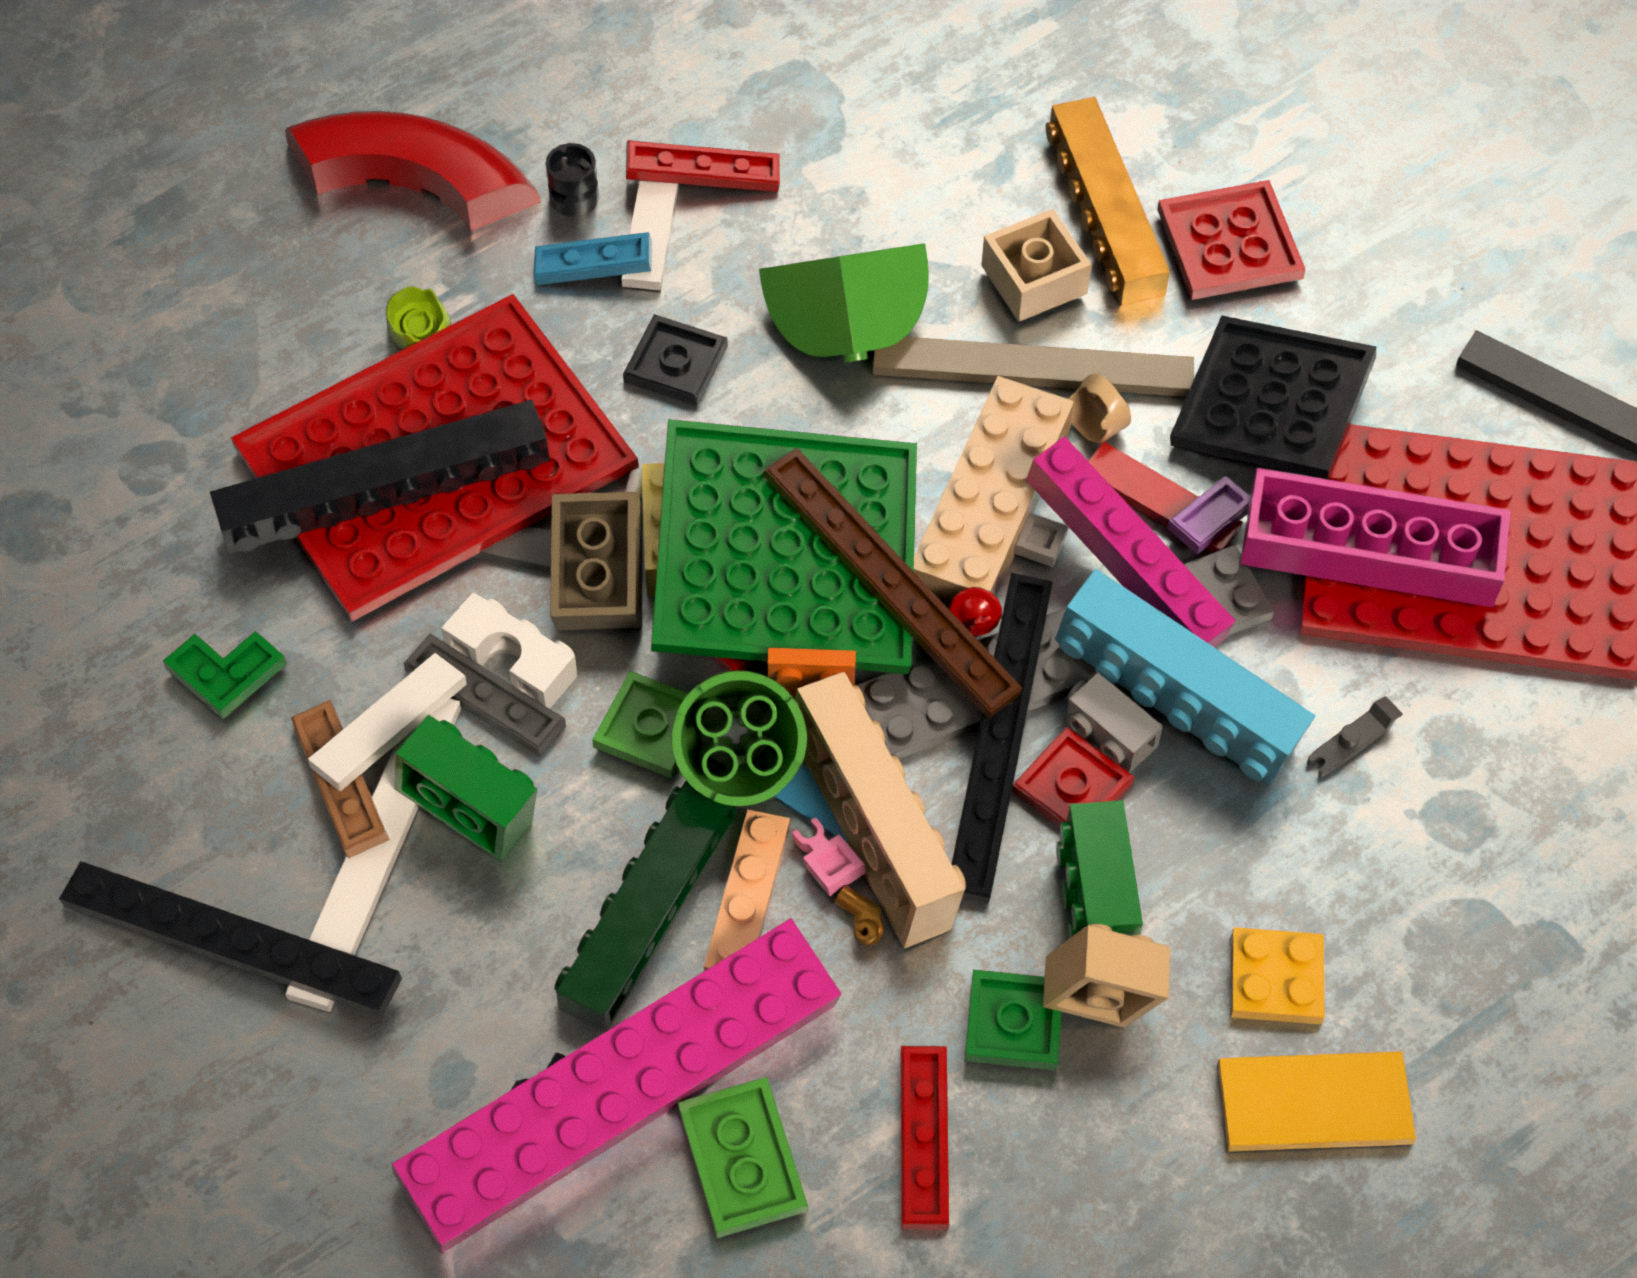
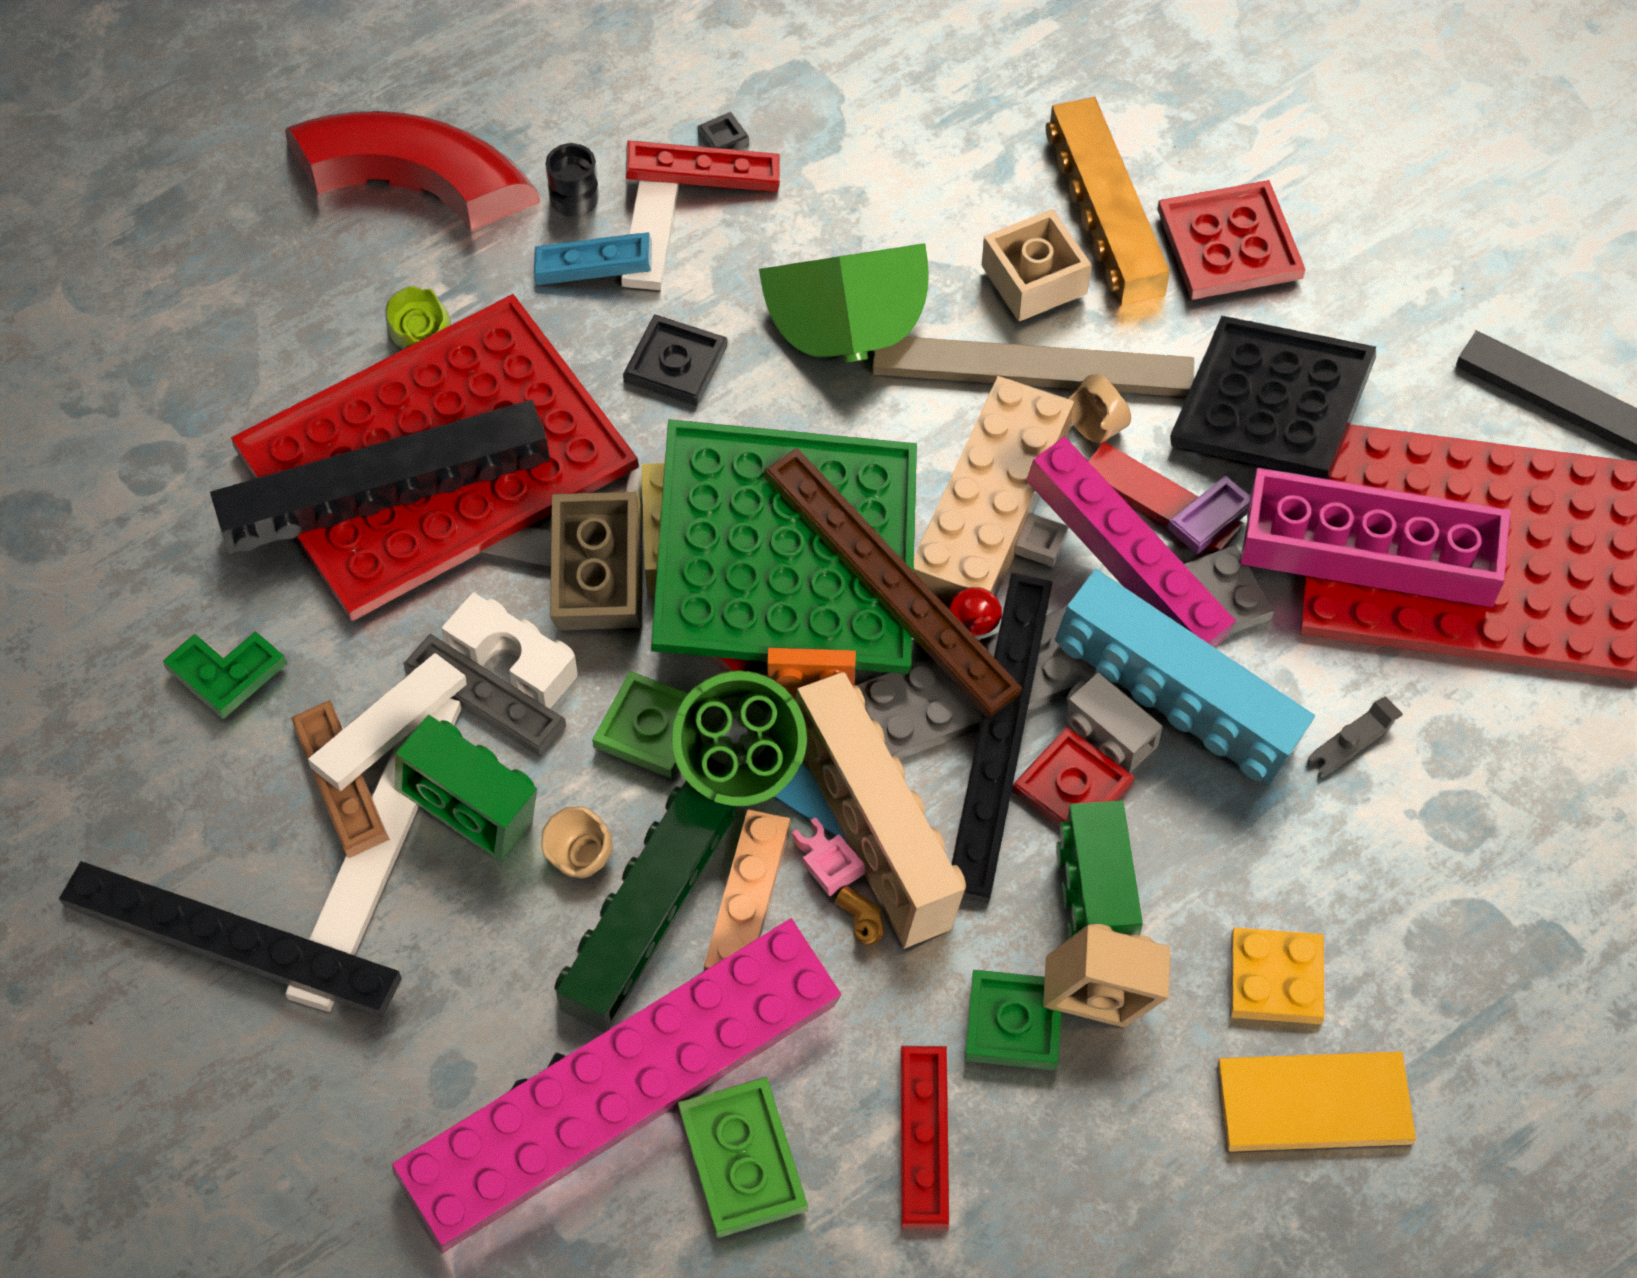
none -> tan hair [541,806,613,879]
none -> black tile [698,112,749,150]

